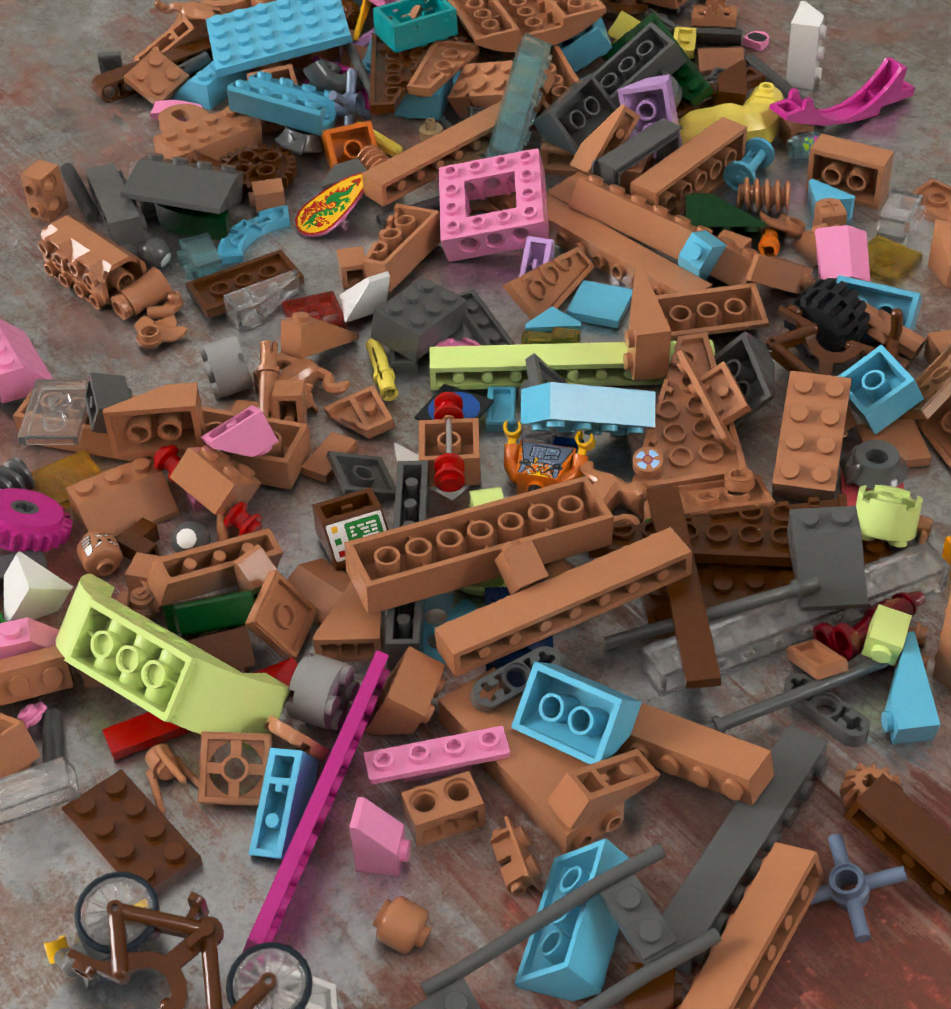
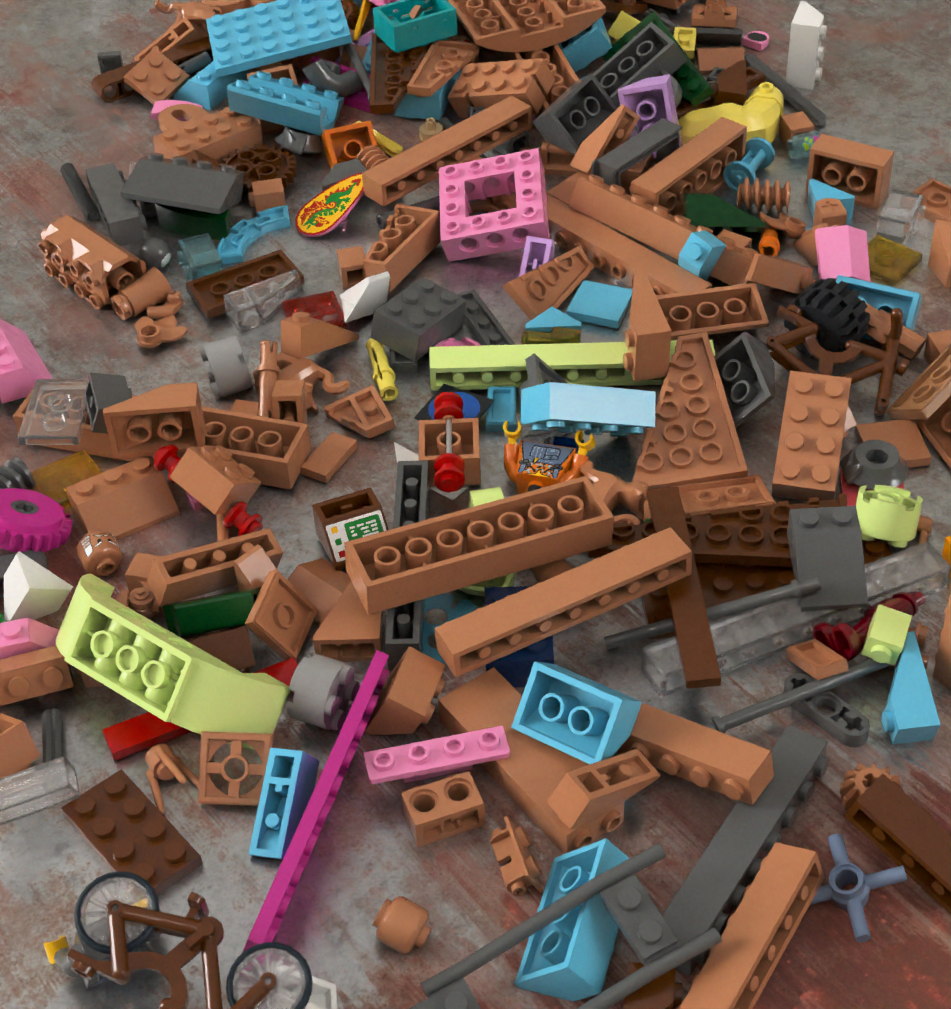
bright pink plant [17,701,48,729] -> none
nougat brick [20,160,69,223] -> none
reddish brown piece [116,518,160,561] -> none
dark grey piece [171,520,210,553] -> none
bright pink slope [201,405,278,457] -> none
nougat tile [264,715,331,762] -> none
dark grey slope [326,451,396,504] -> none
sand blue bar [328,69,371,126] -> none
bright pink slope [349,797,411,876] -> none
dark grey beam [470,646,561,712] -> none
clear light blue brick [485,33,552,158] -> none
nougat brick [494,539,549,595] -> none
nougat tile [632,447,663,478] -> none
nougat bracket [676,349,752,451] -> none
nougat tile [724,468,755,493] -> none
dark pink slope [769,57,915,126] -> none
medium azure brick [839,344,924,435] -> none

